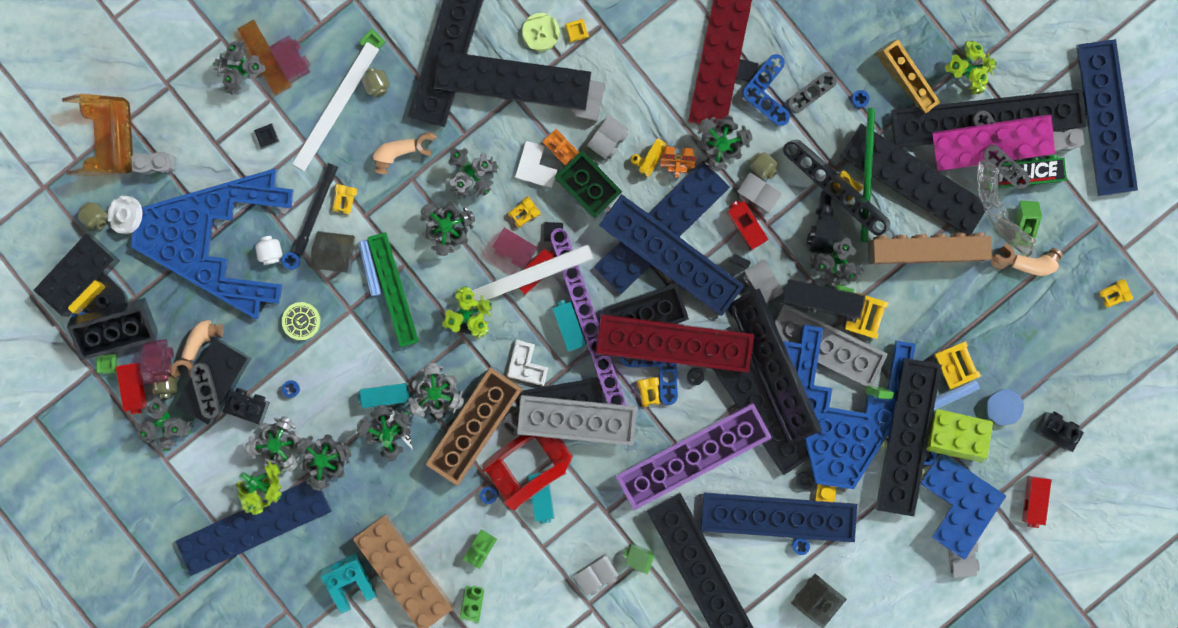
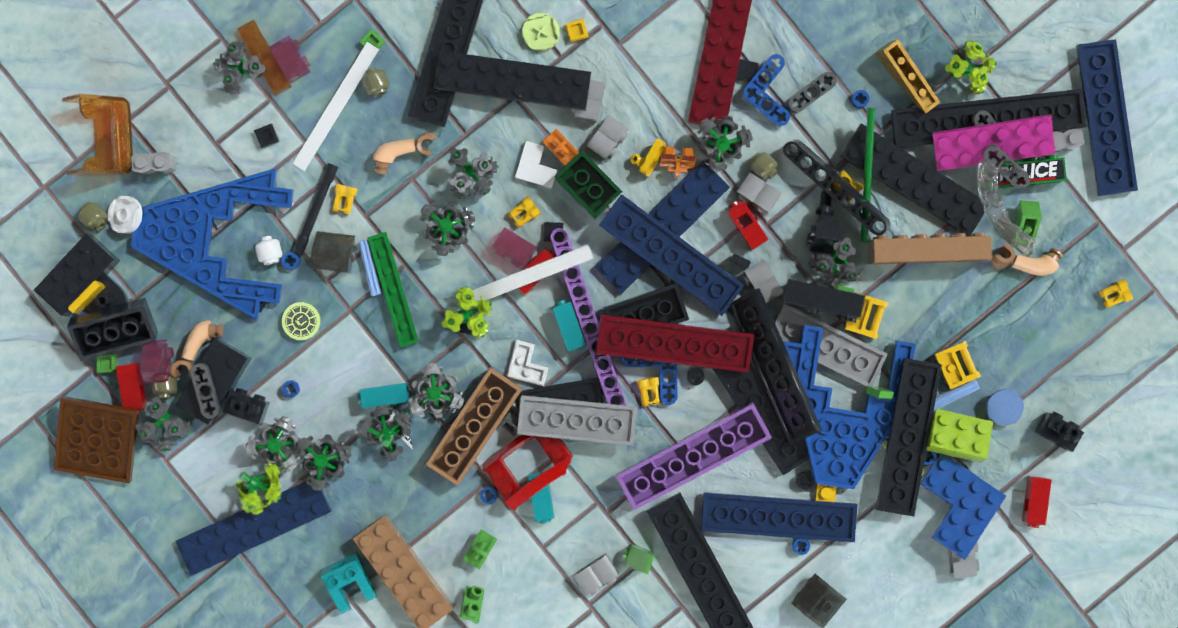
none -> reddish brown plate [54,396,139,484]

